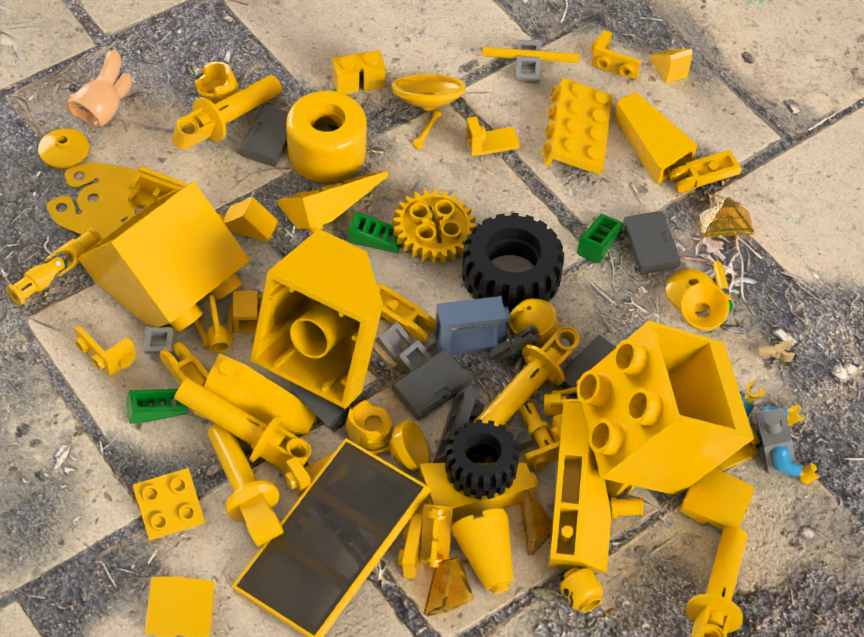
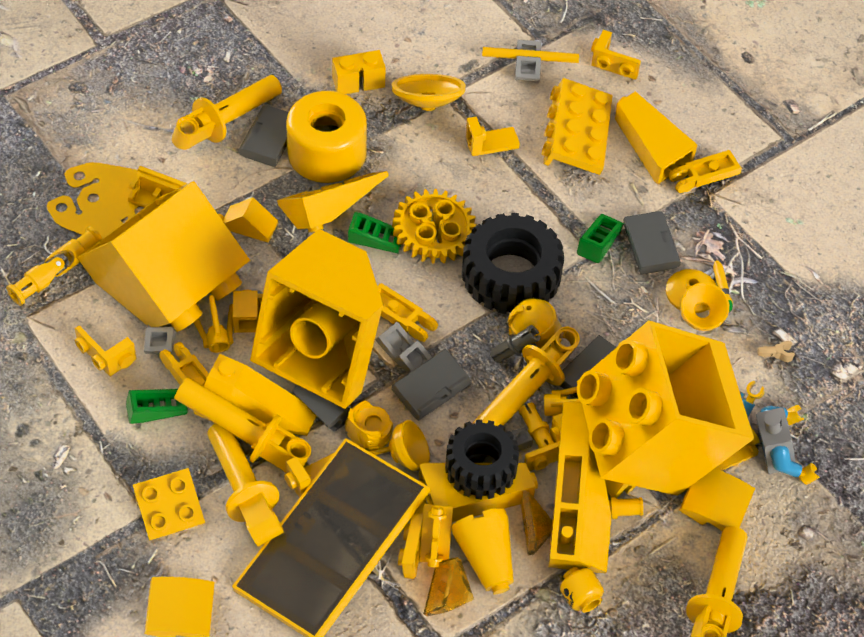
yellow dish [38,128,90,169] -> none
light nougat piece [66,50,132,128] -> none
yellow hair [195,61,239,104] -> none
yellow hinge [413,109,442,149] -> none
dark grey hinge [433,385,485,463] -> none
sand blue window [435,296,510,355] -> none
yellow slope [650,49,693,84] -> none
clear yellow slope [698,197,754,238] -> none

